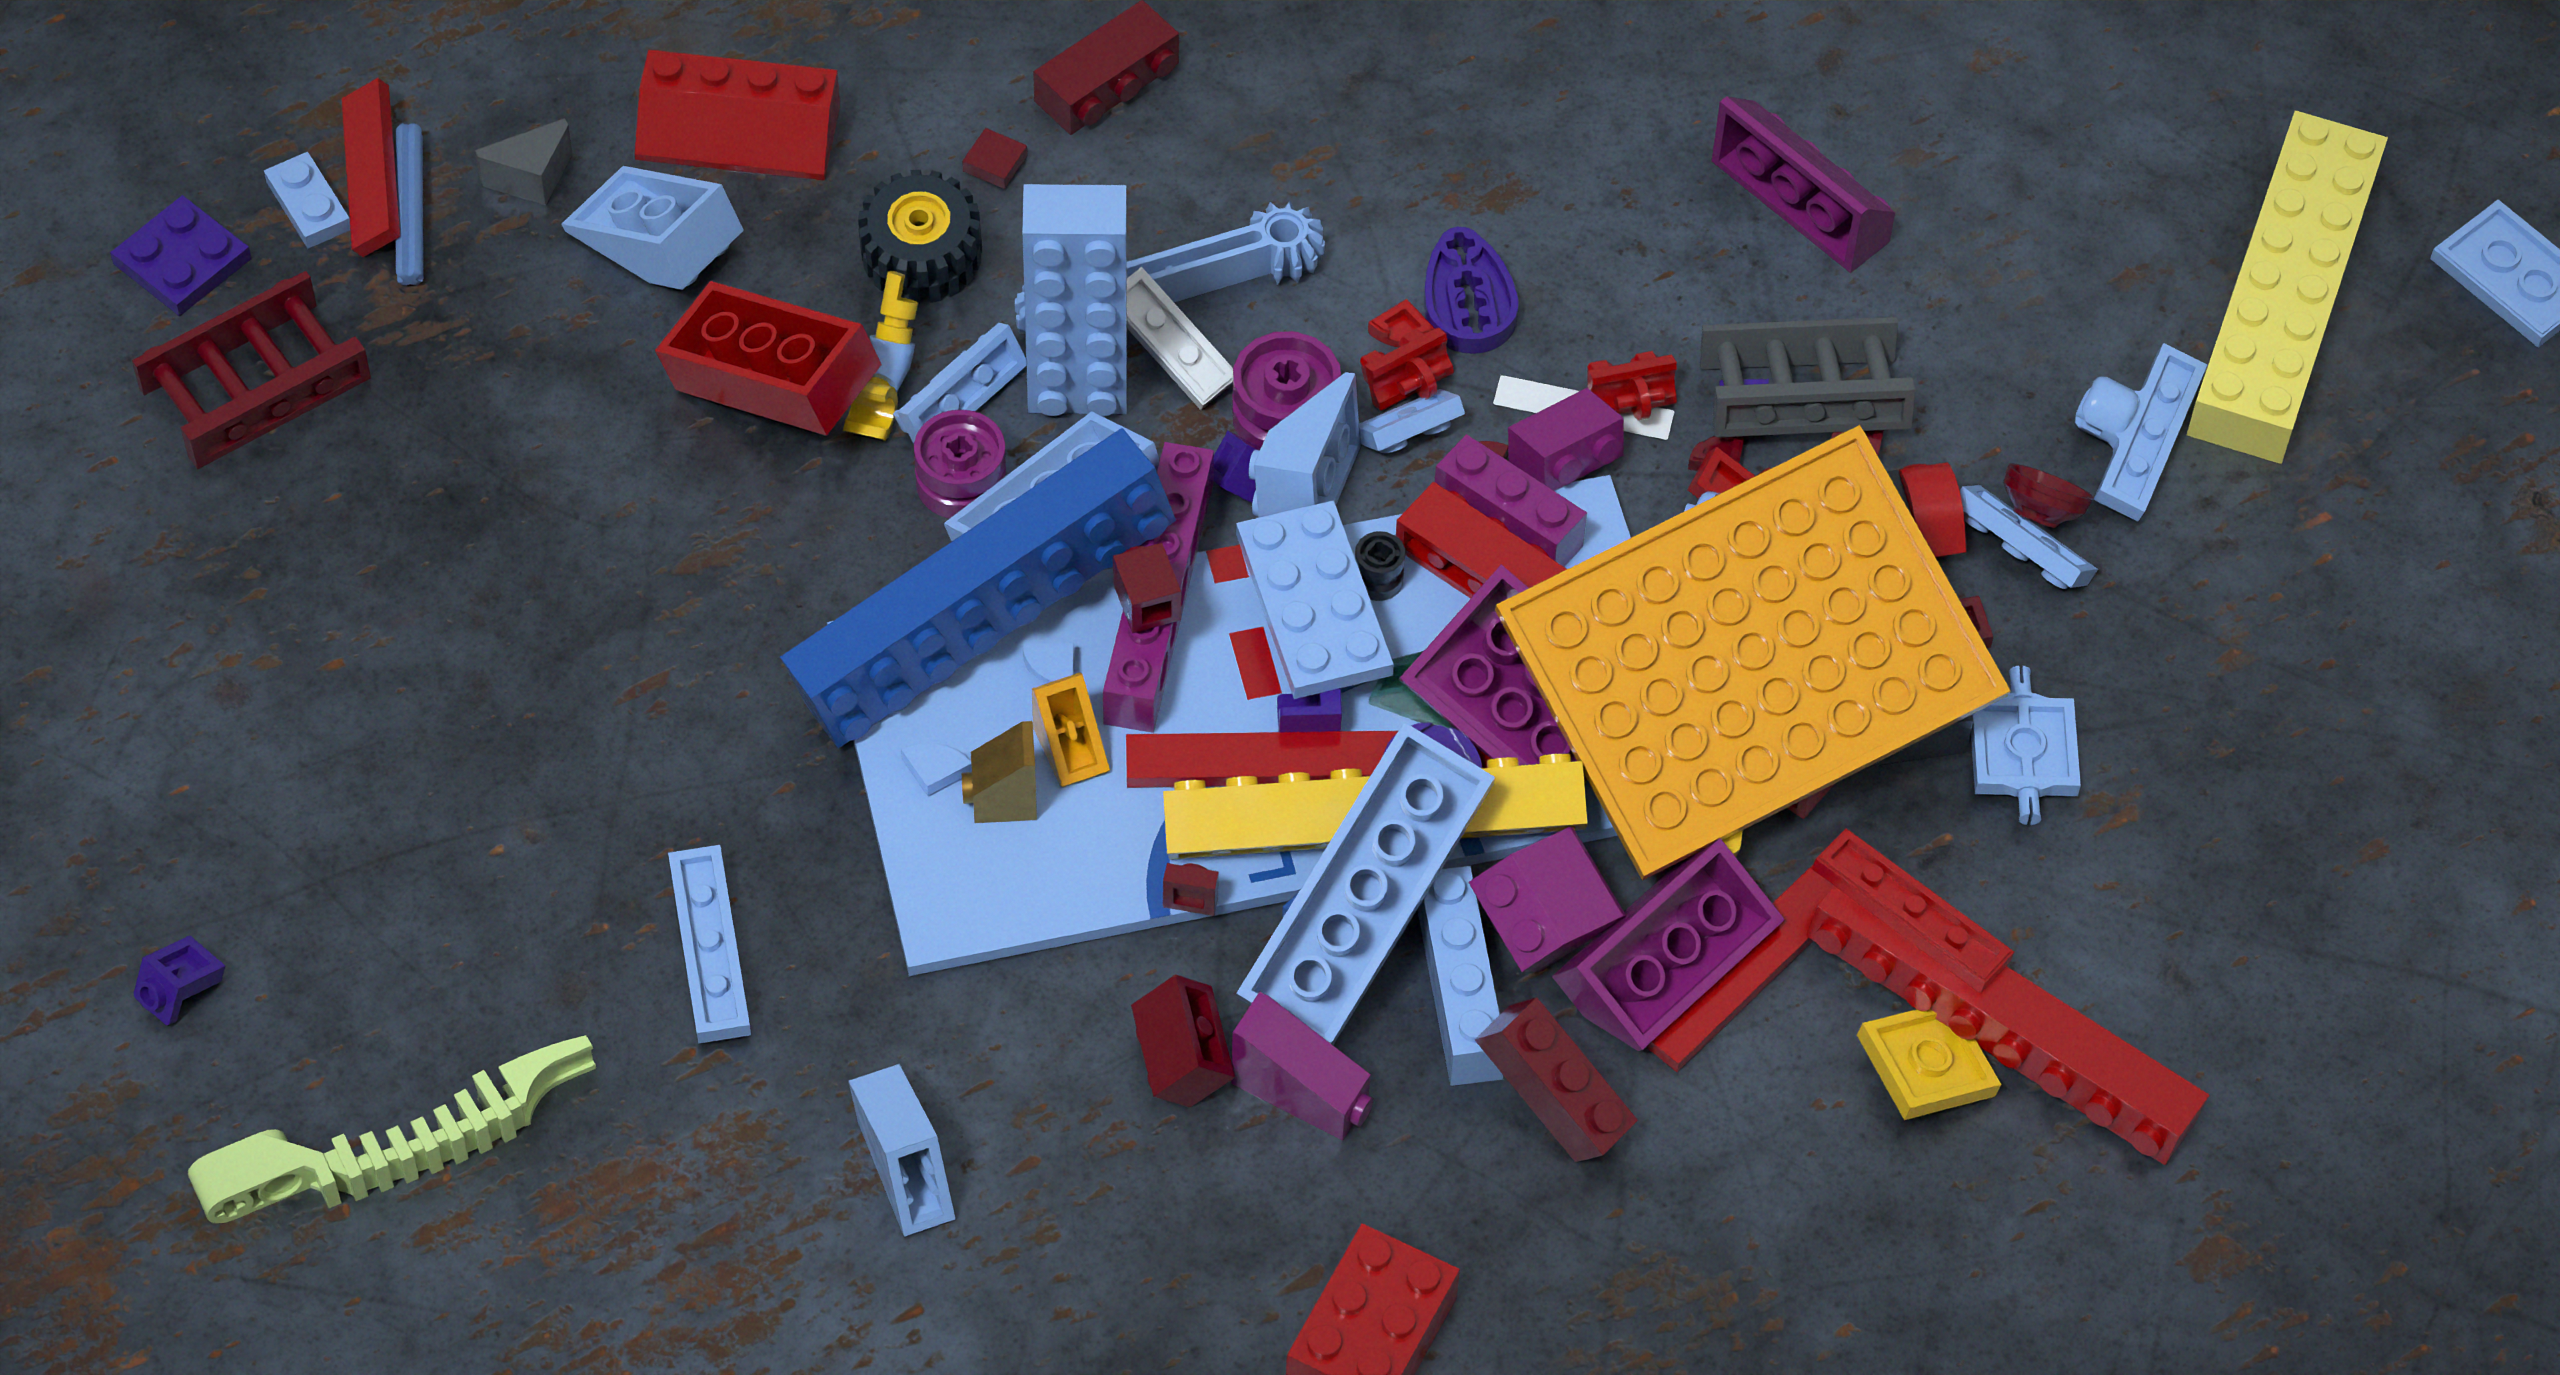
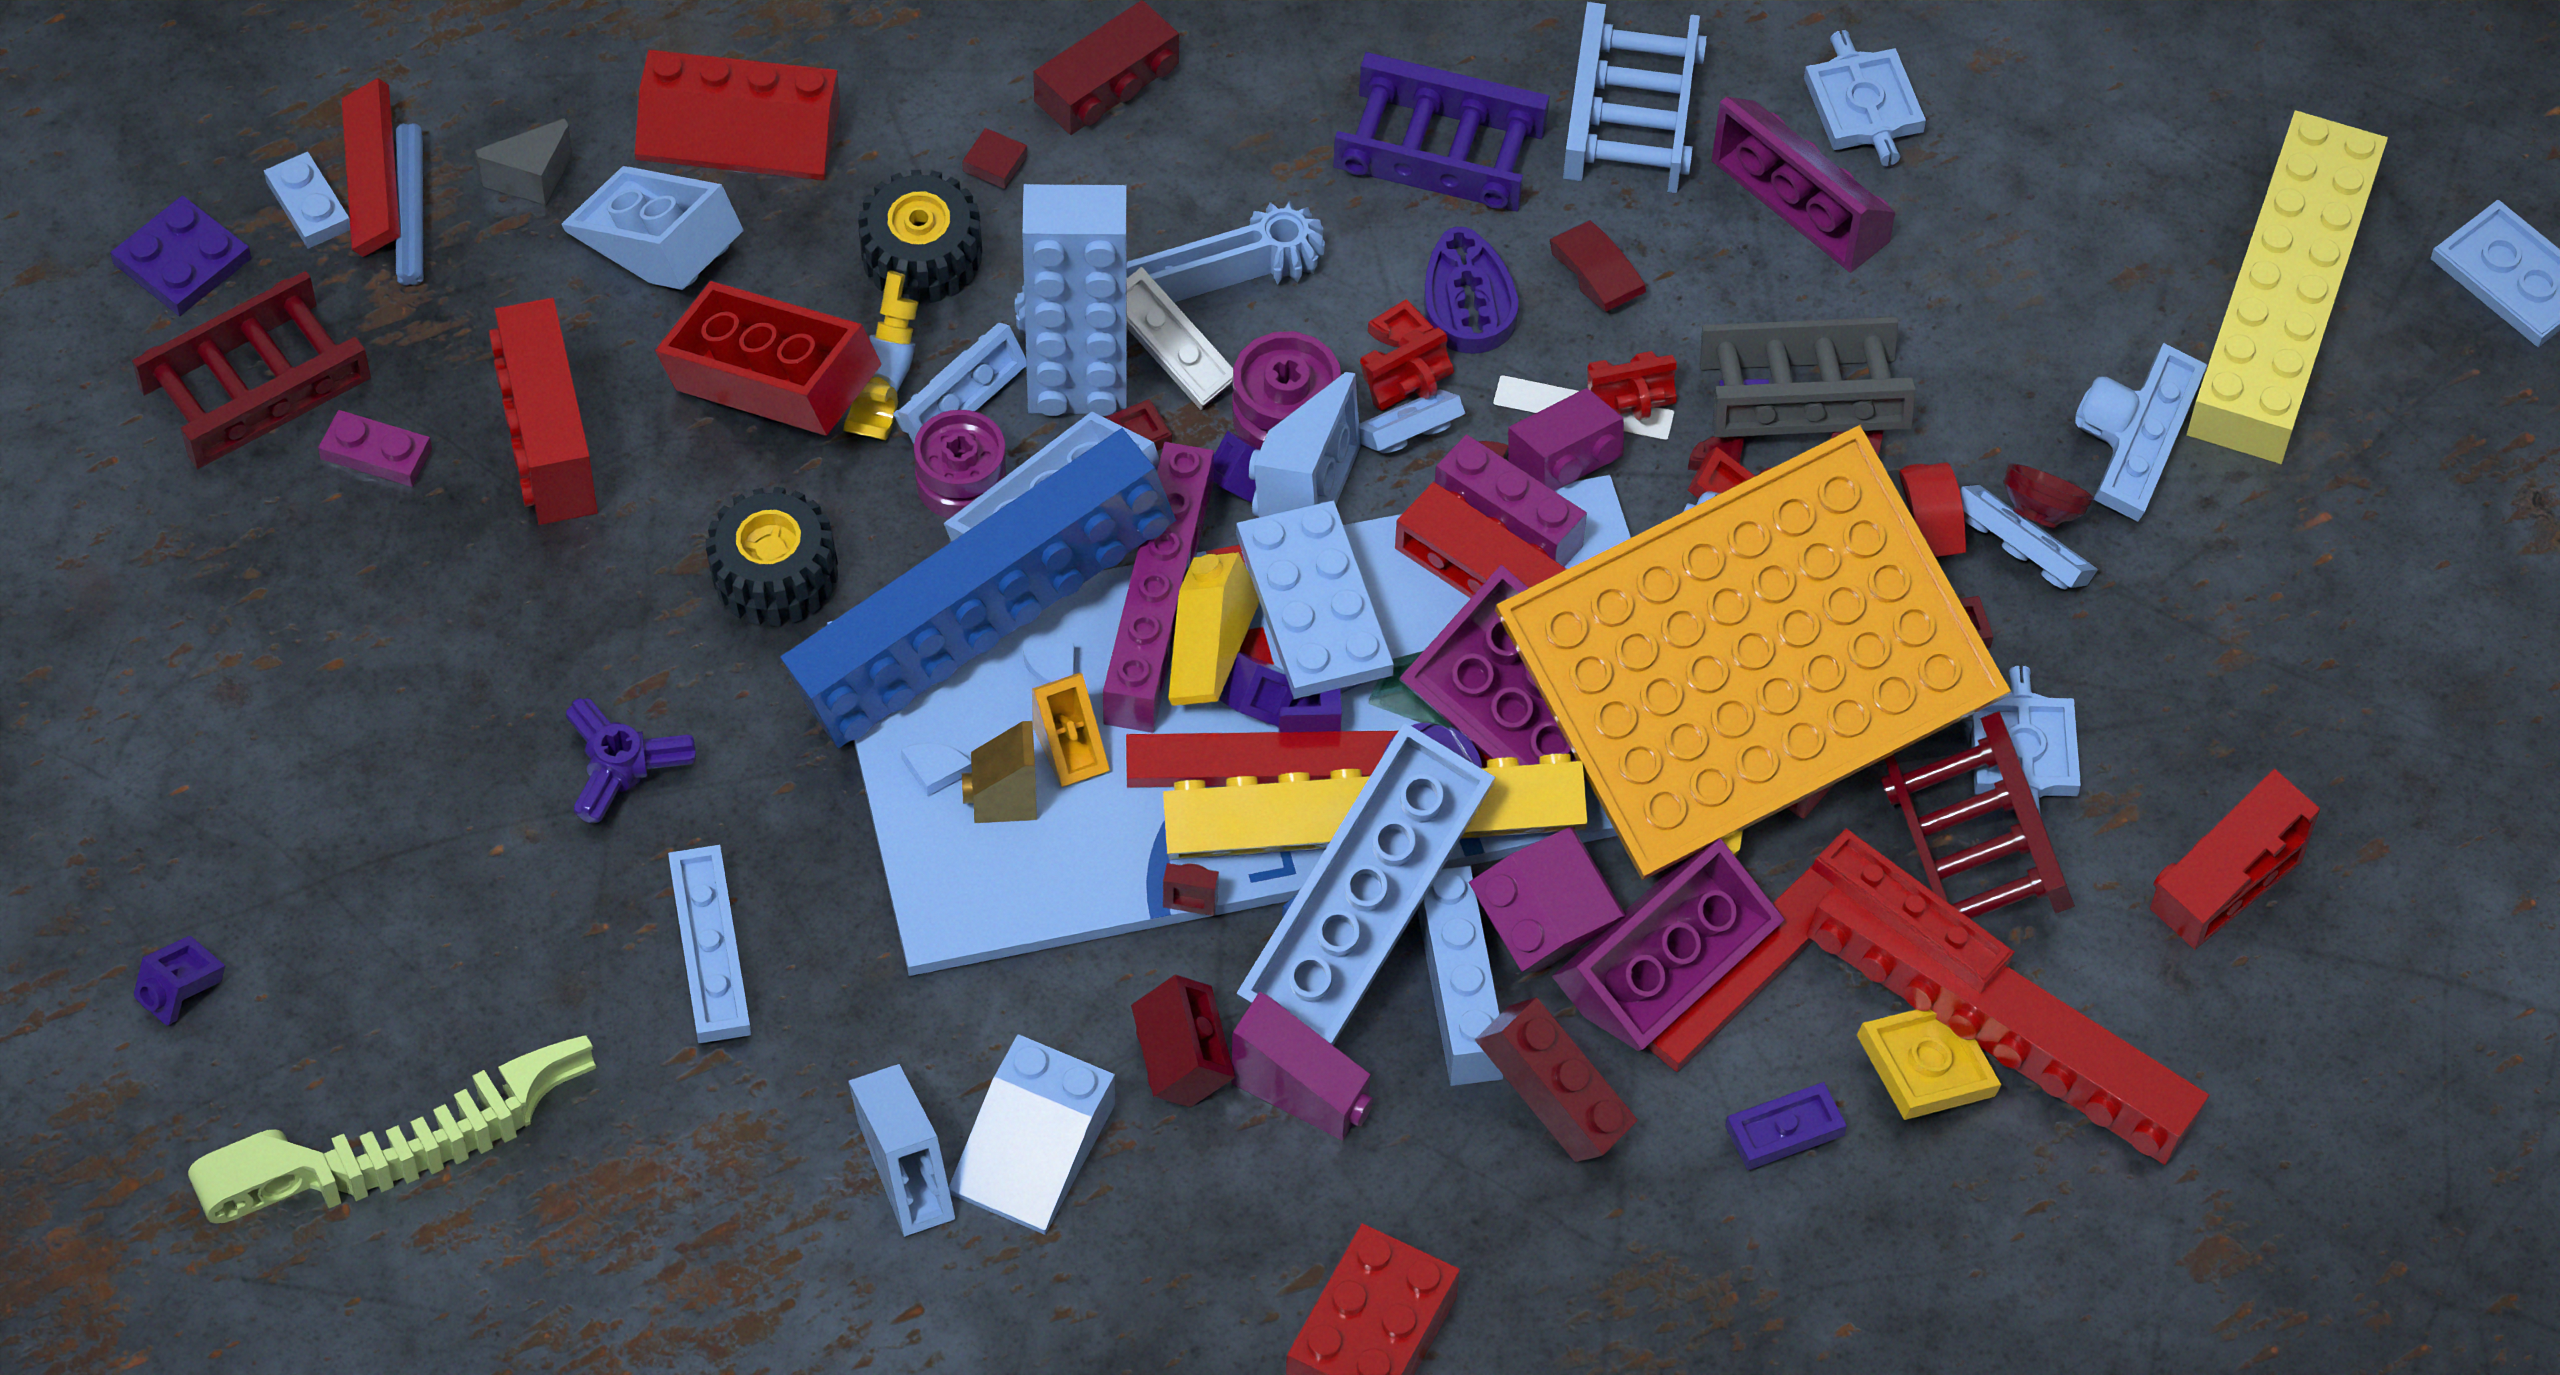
dark red brick [1113,543,1181,633] -> none
black wheel [1355,531,1405,601] -> none
none -> magenta plate [318,410,432,487]
none -> red brick [488,297,598,525]
none -> dark purple bush [566,698,696,824]
none -> black wheel [706,487,838,626]
none -> slope [949,1034,1115,1235]
none -> dark red tile [1105,399,1172,451]
none -> yellow slope [1168,552,1260,706]
none -> dark purple panel [1219,652,1293,727]
none -> dark purple fence [1333,52,1550,212]
none -> dark red slope [1550,220,1646,312]
none -> light blue fence [1563,2,1707,193]
none -> dark purple plate [1725,1082,1847,1171]
none -> light blue plate [1804,30,1926,166]
none -> dark red fence [1881,711,2075,919]
none -> red wedge [2150,768,2320,950]

